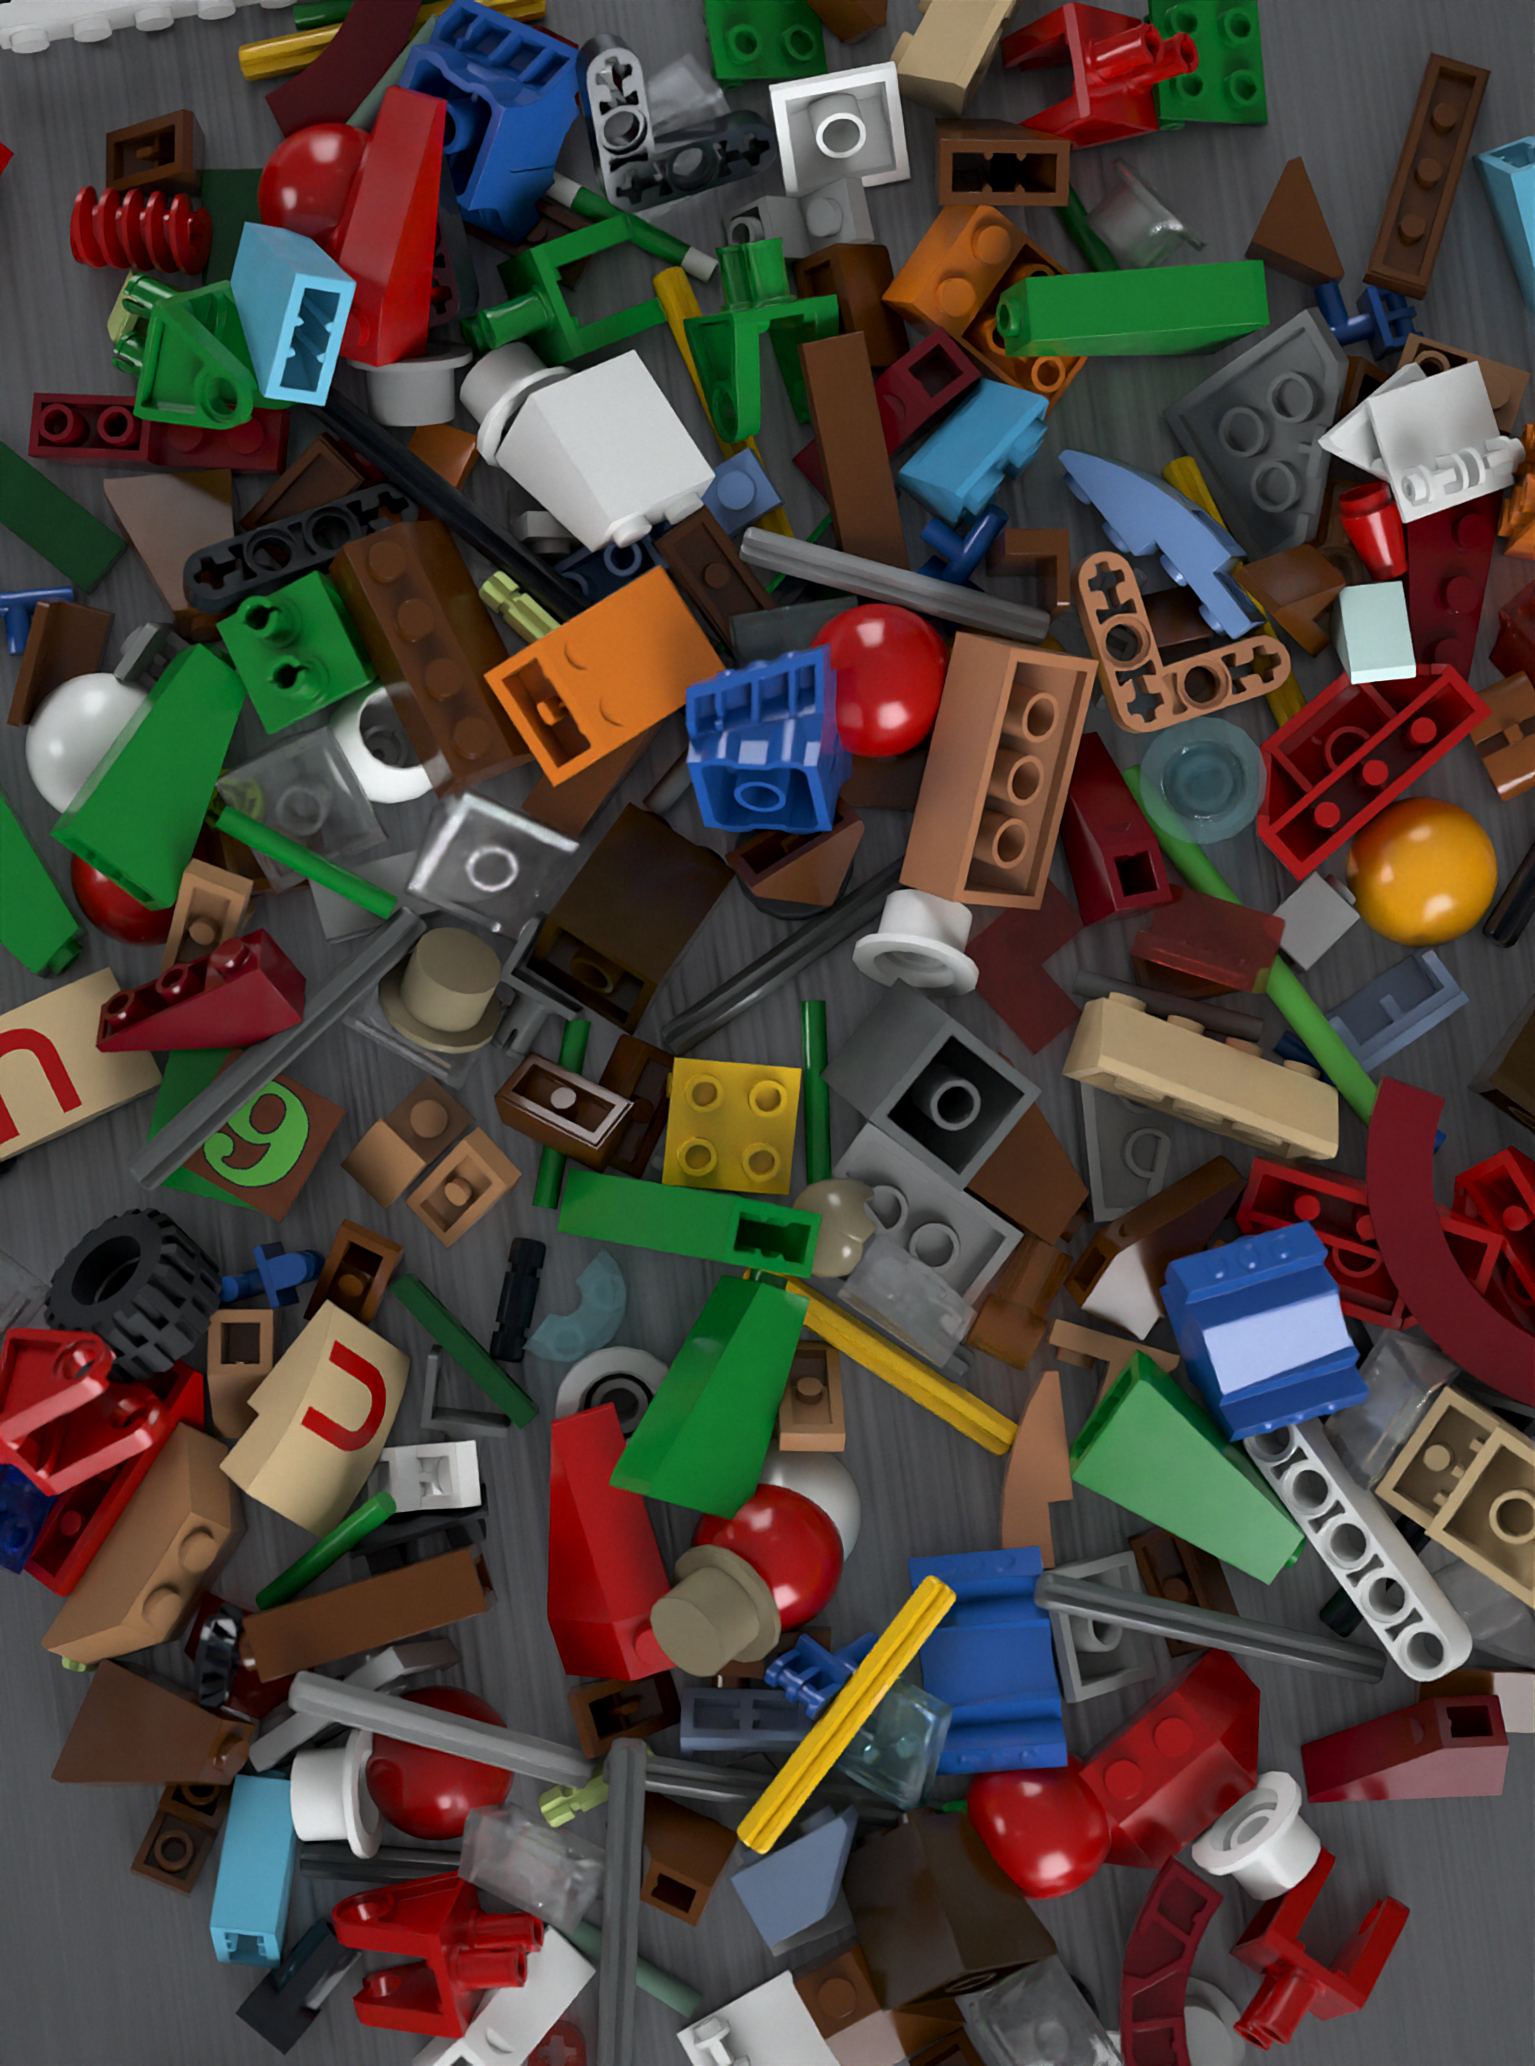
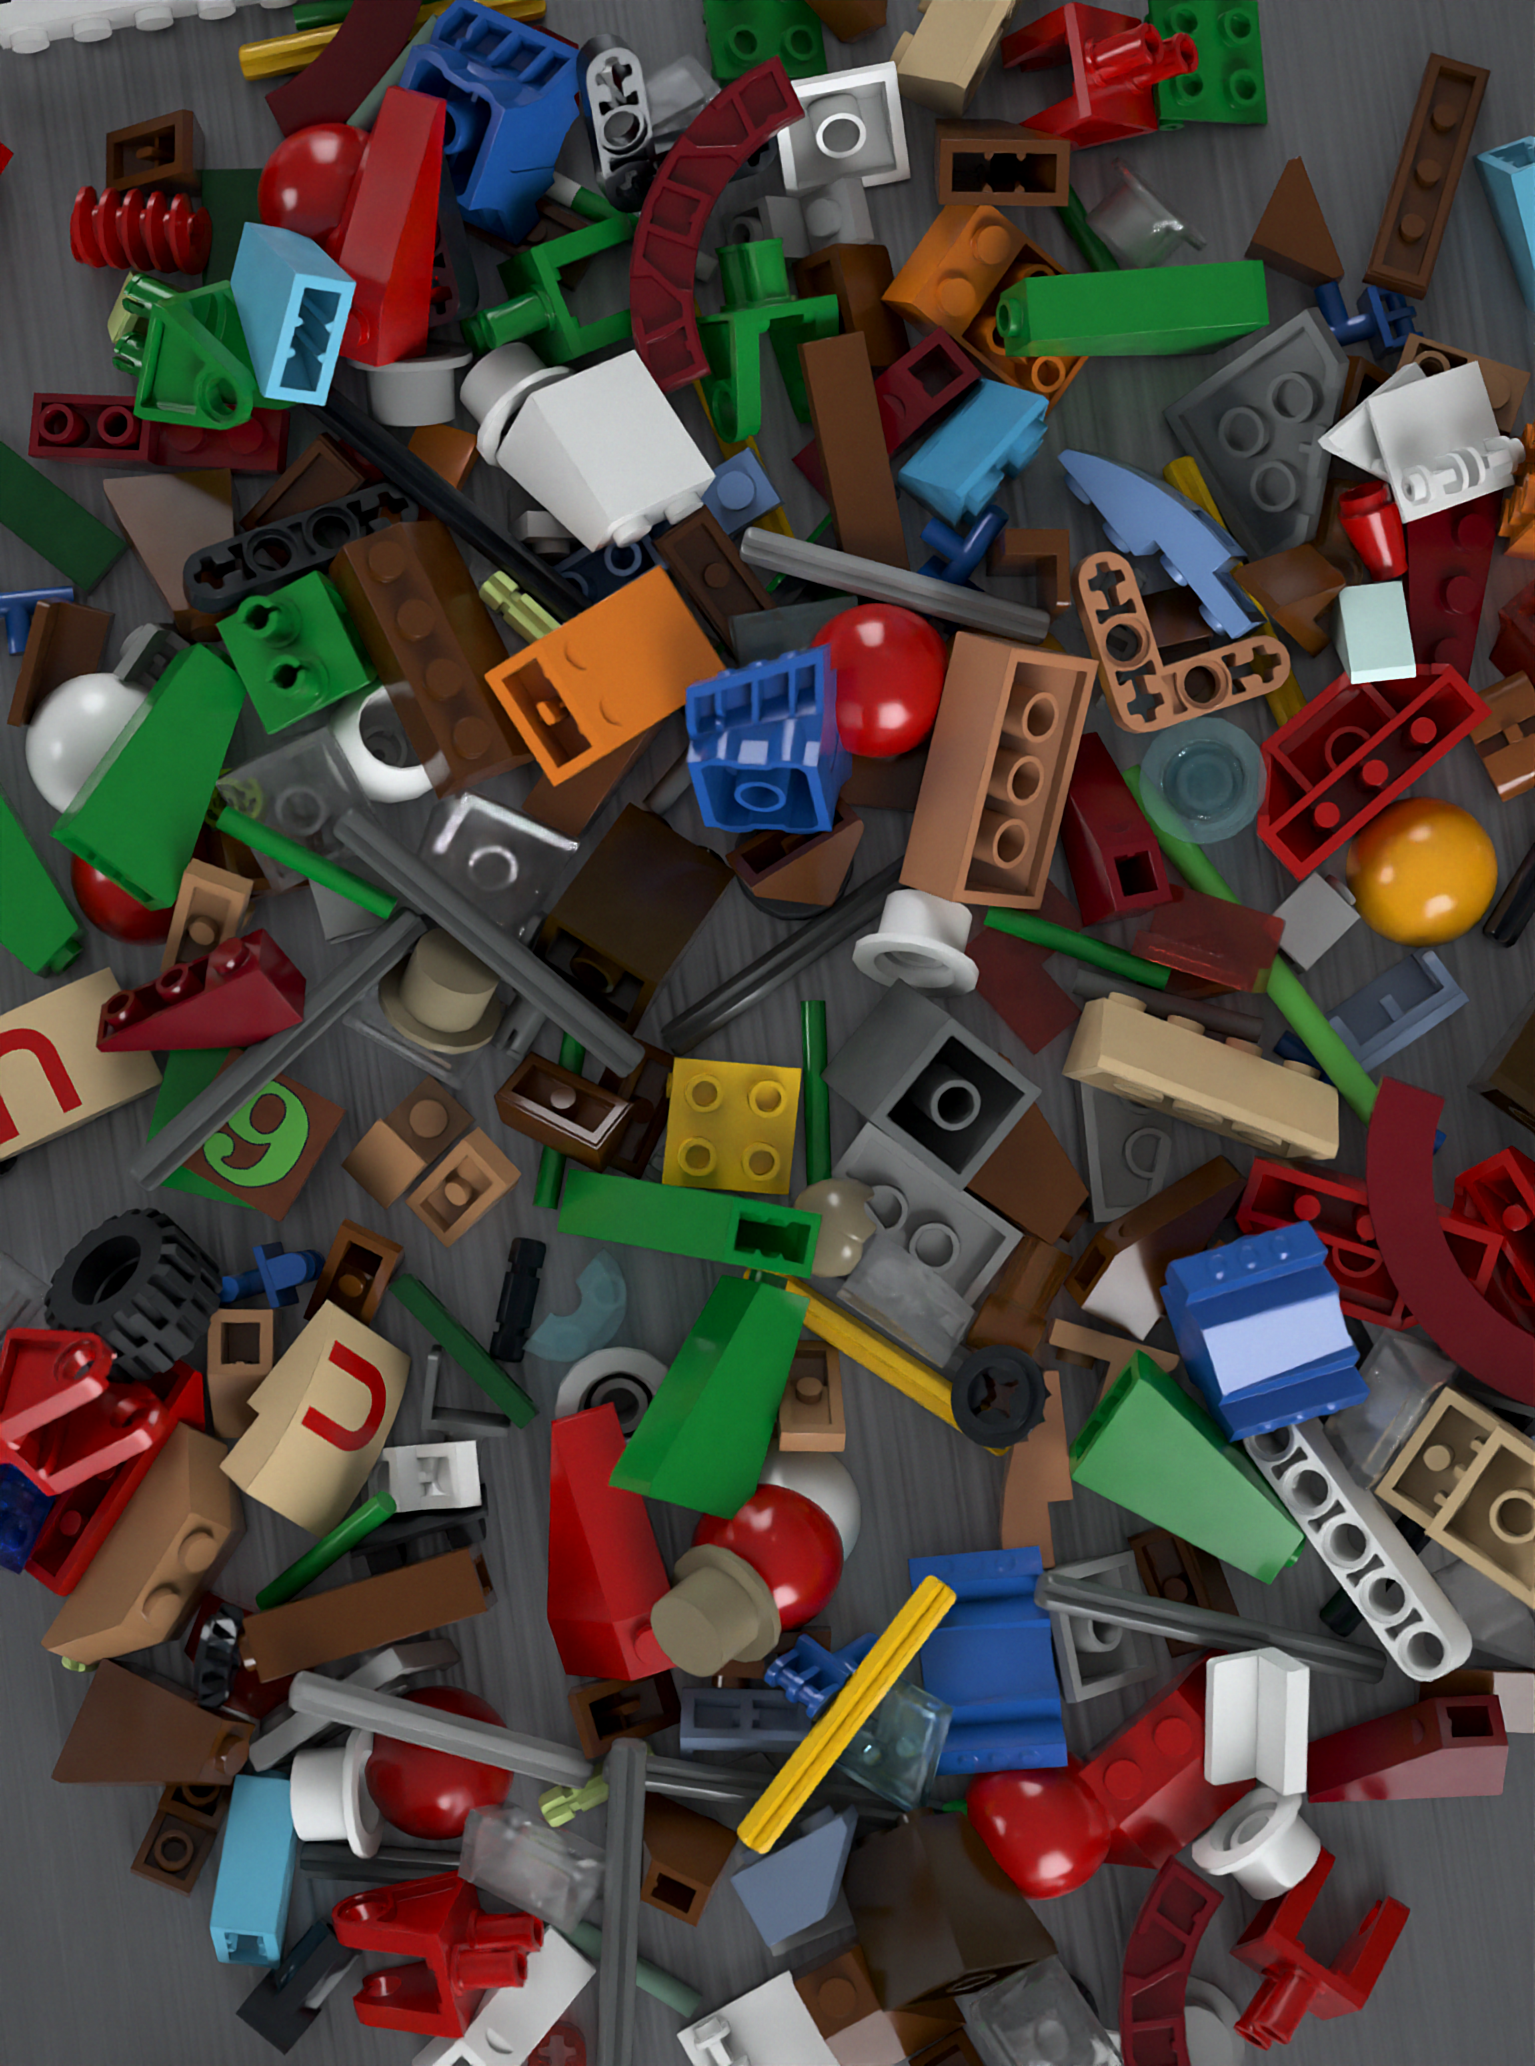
none -> dark grey axle [332,805,645,1078]
none -> dark red tile [630,54,805,396]
none -> black gear [951,1345,1052,1450]
none -> green bar [983,906,1172,991]
none -> white panel [1204,1647,1309,1796]

